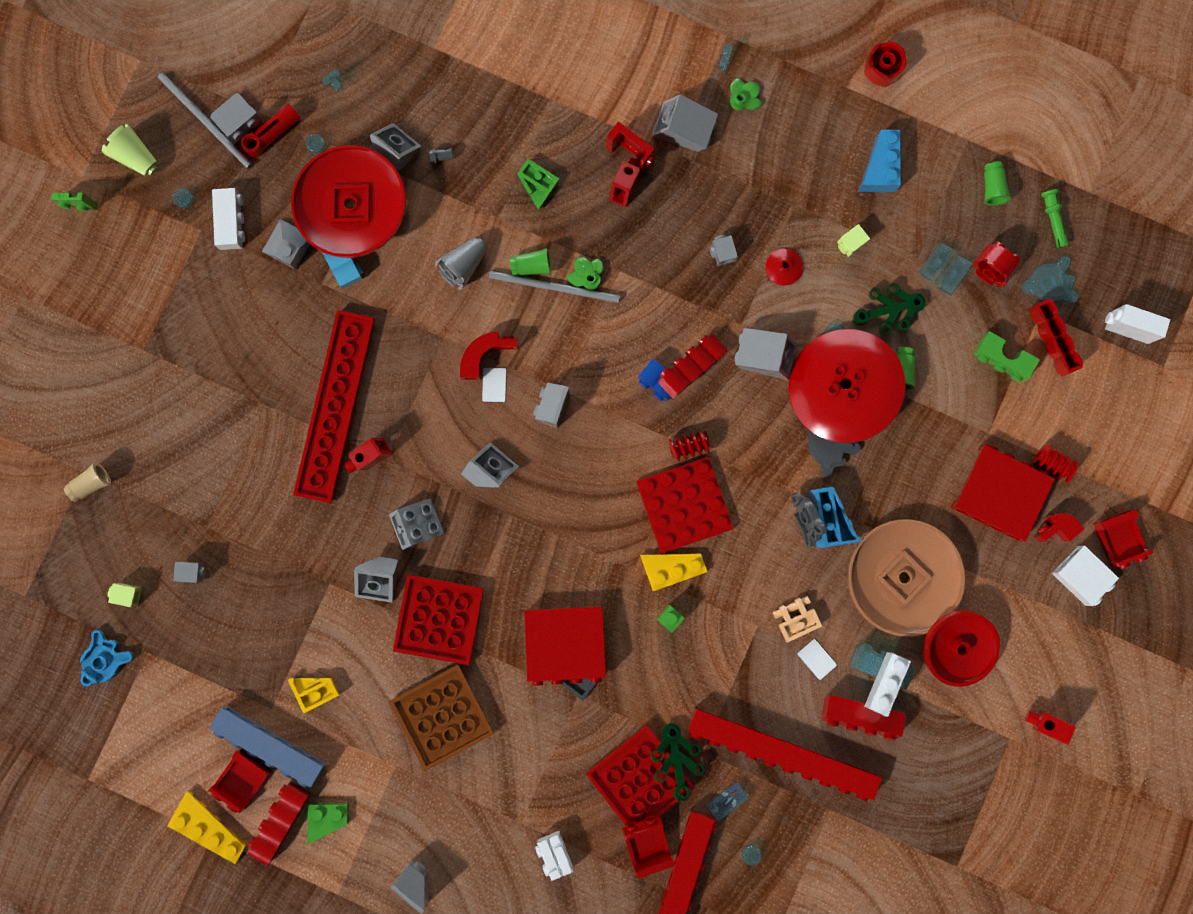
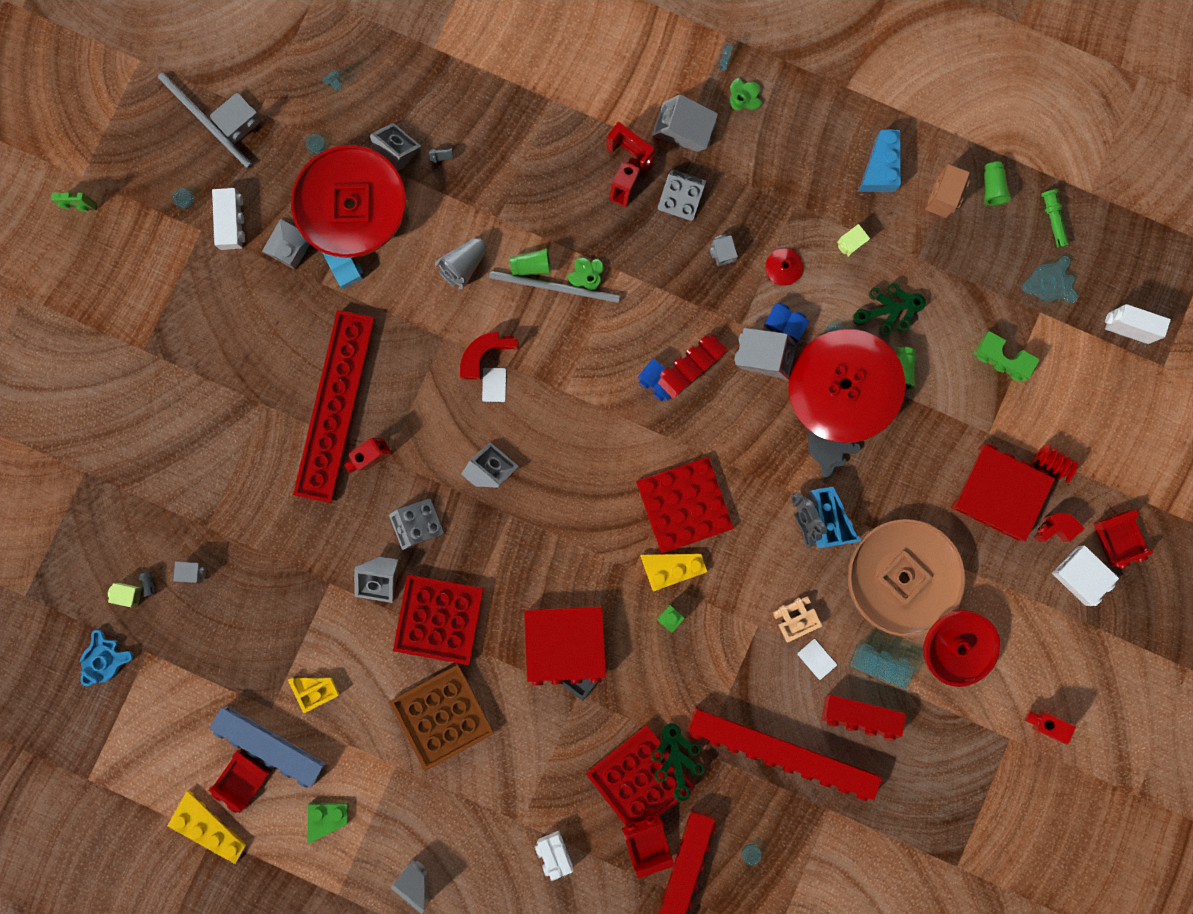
tan plant [64,462,111,502] -> none
yellowish green cone [101,124,158,176] -> none
red piece [241,103,301,158] -> none
red brick [247,782,311,866] -> none
bright green wing [518,159,559,210] -> none
light grey slope [533,383,570,428] -> none
red piece [668,430,710,462] -> none
clear light blue tile [706,781,749,821] -> none
red brick [864,41,907,87] -> none
white brick [864,652,911,717] -> none
clear light blue slope [919,242,973,296] -> none
red brick [973,242,1020,287] -> none
red brick [1029,298,1083,377] -> none
none -> dark grey pin [138,572,156,597]
none -> light grey bracket [658,169,706,221]
none -> blue brick [763,303,809,343]
none -> nougat brick [925,164,970,218]

